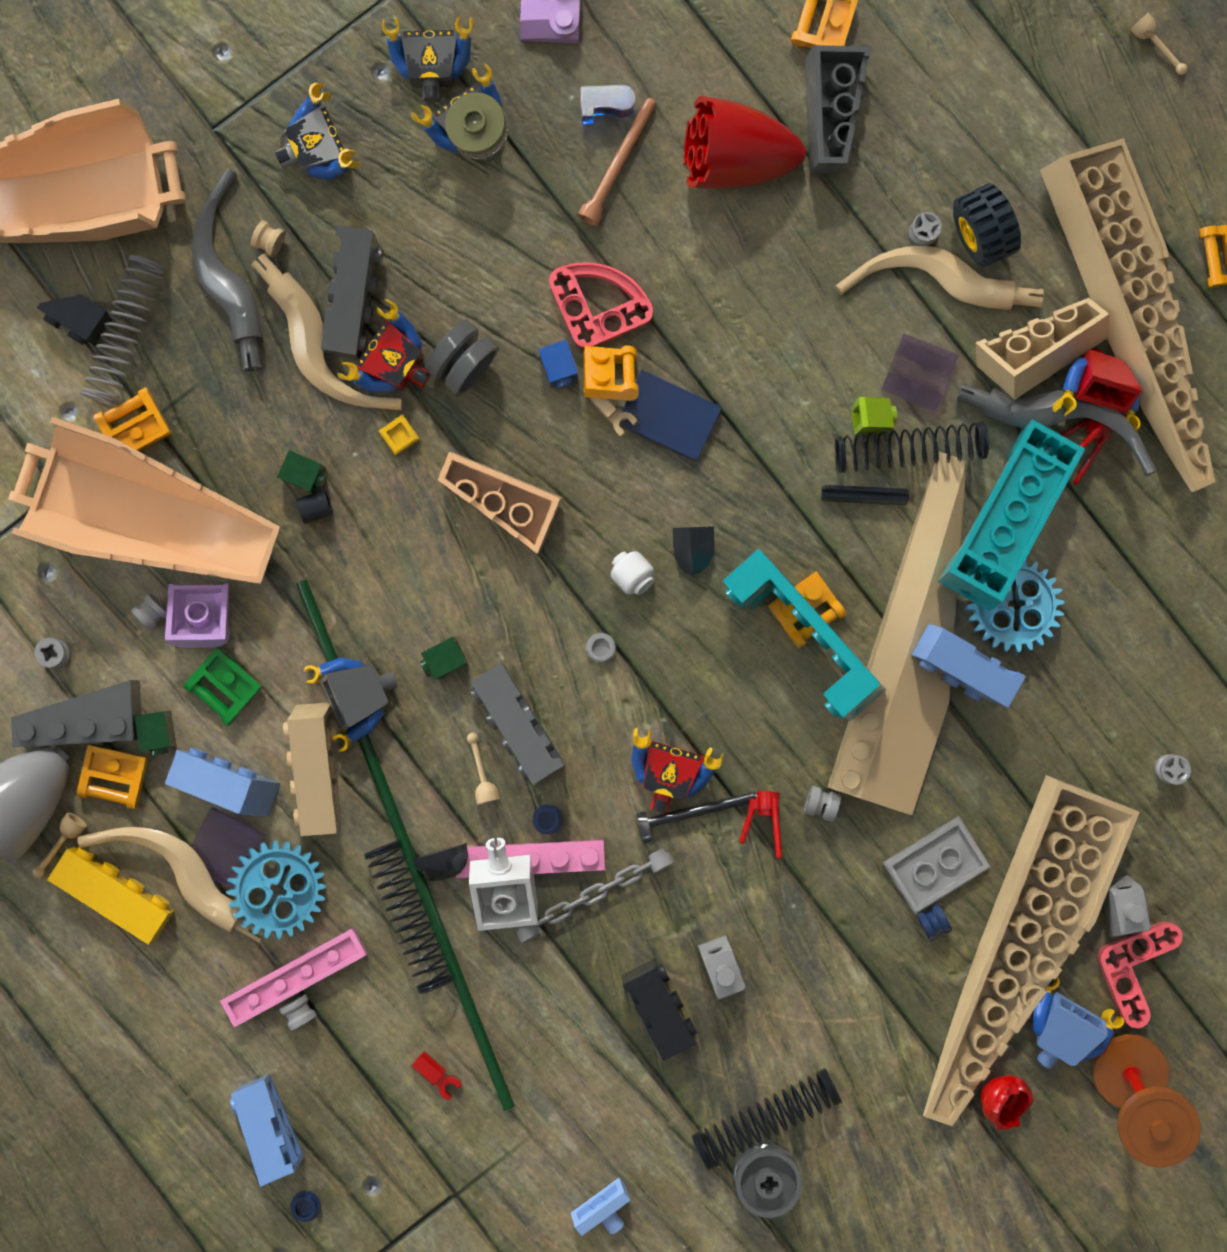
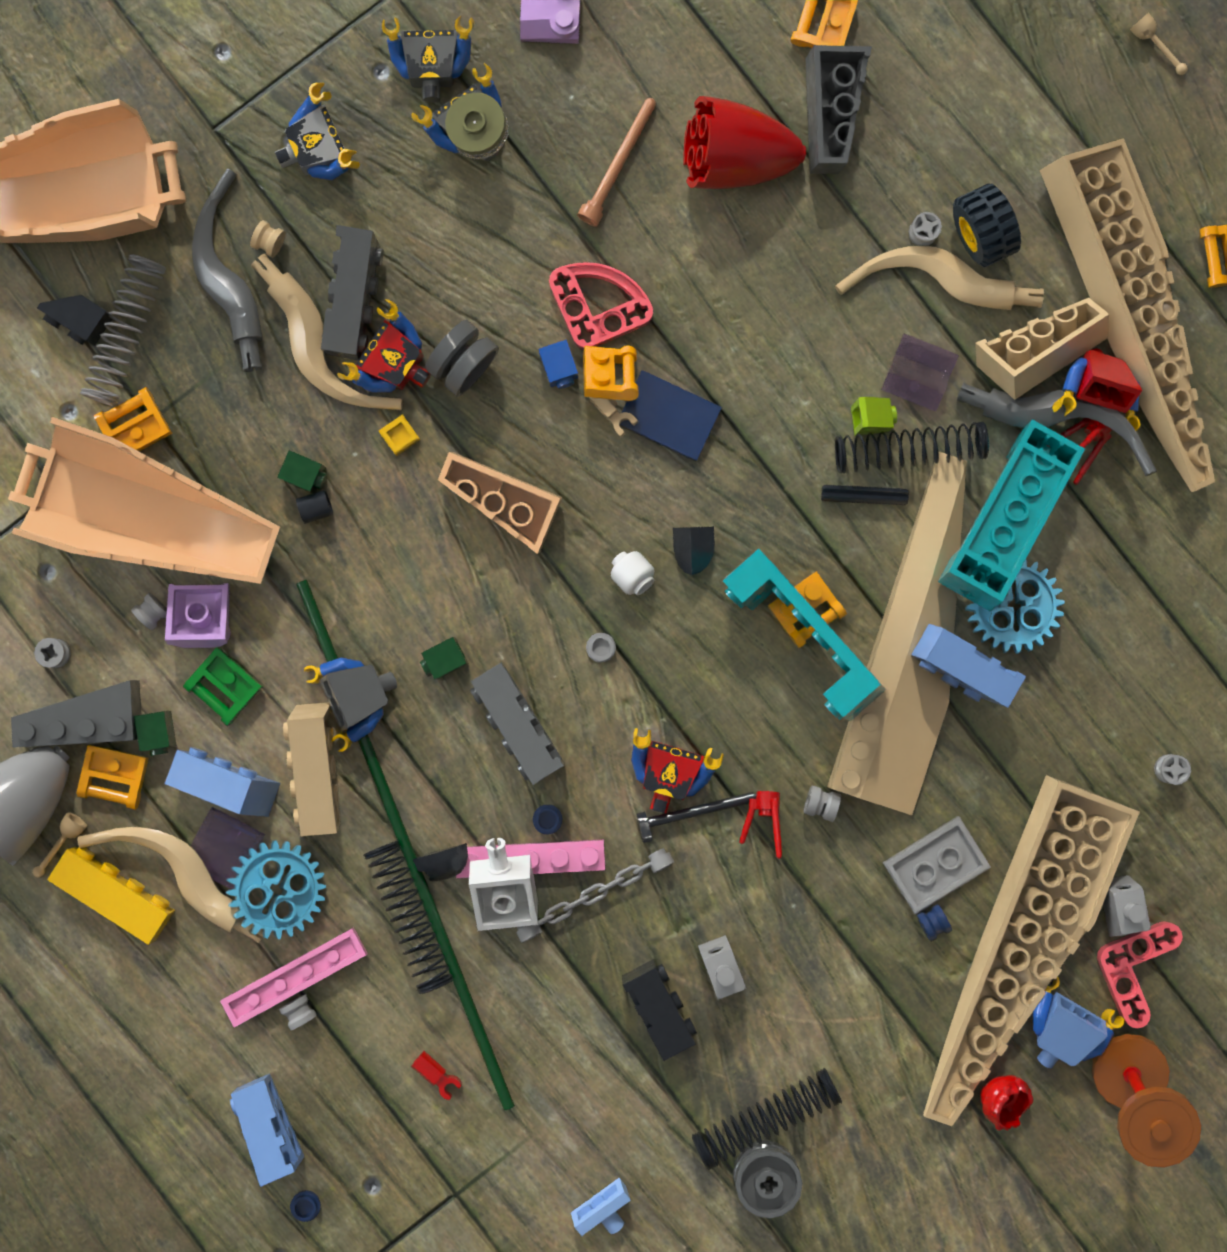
tan hinge [467,733,500,805] -> none
leg [580,85,635,124] -> none

